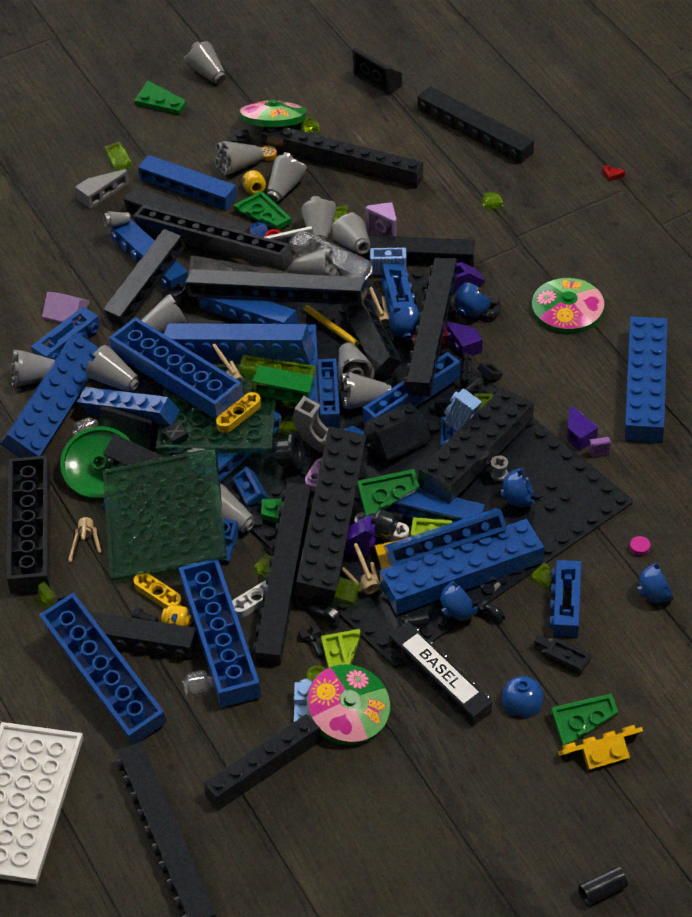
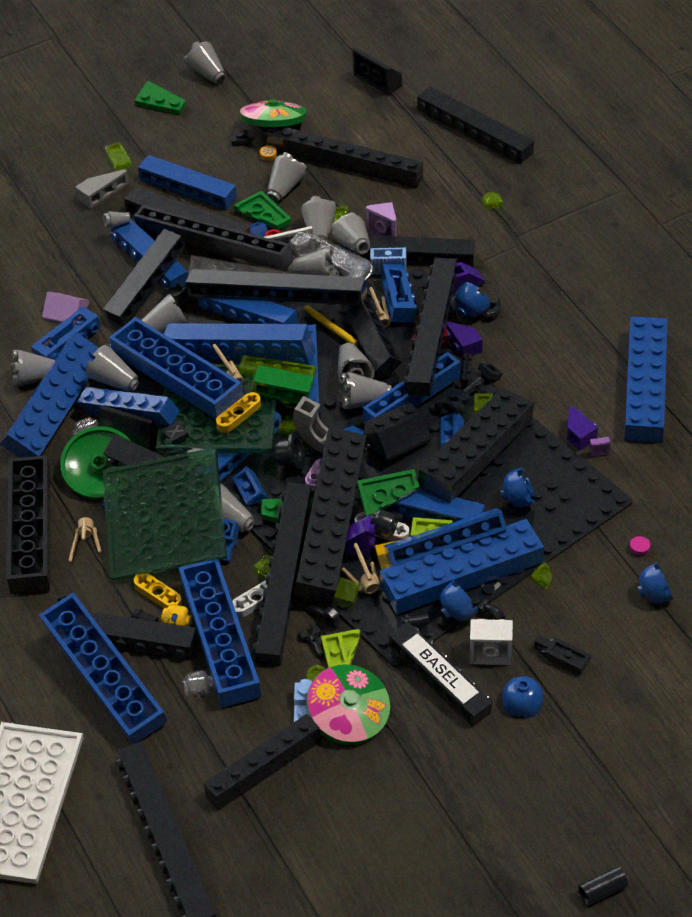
clear neon green tile [38,582,56,606] -> none
light grey cone [215,141,264,175] -> none
yellow head [242,170,266,195] -> none
clear neon green tile [303,116,320,132] -> none
blue brick [318,359,340,429] -> none
blue cylinder [388,307,422,341] -> none
light blue brick [444,388,482,432] -> none
light grey bush [491,456,508,481] -> none
dish [532,278,604,334] -> none
blue brick [549,560,581,638] -> none
green wing [551,693,618,746] -> none
yellow bracket [558,725,643,770] -> none
red tile [602,166,625,182] -> none
none -> white brick [470,619,513,665]

